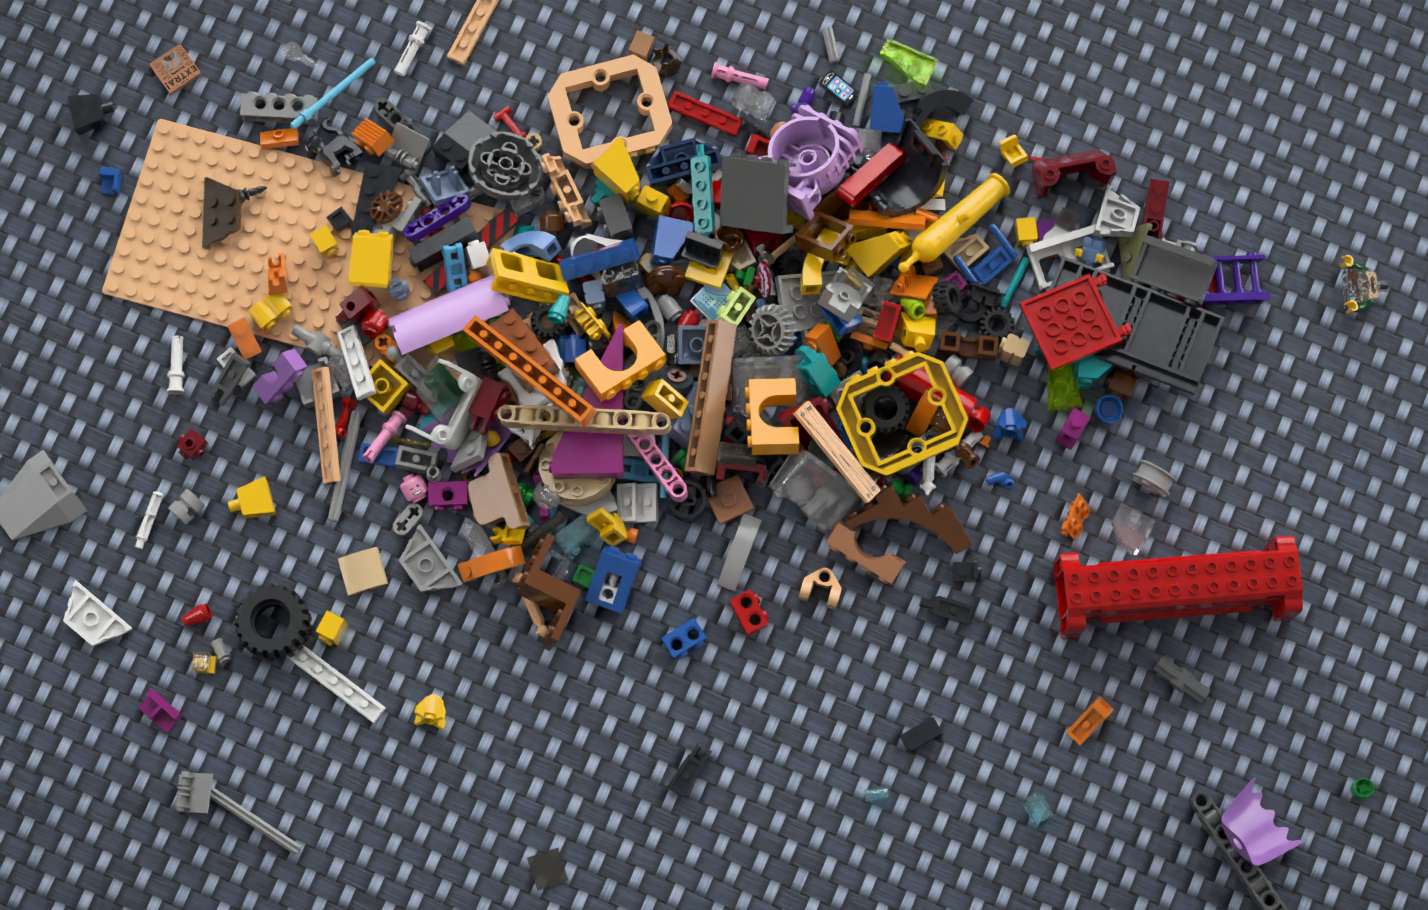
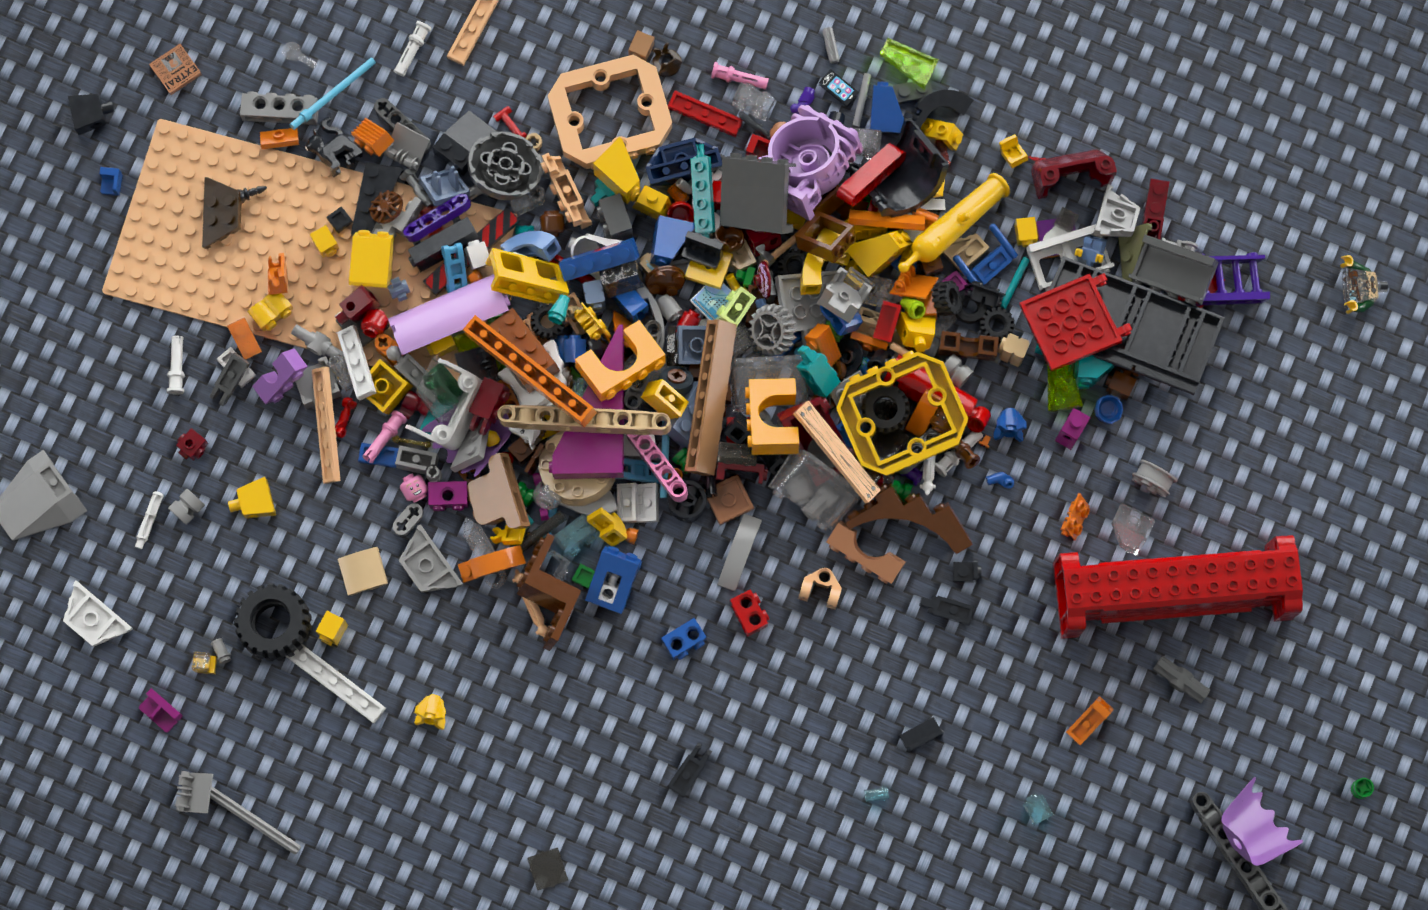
red cone [182,604,212,627] -> none
light grey axle [328,411,362,522] -> none

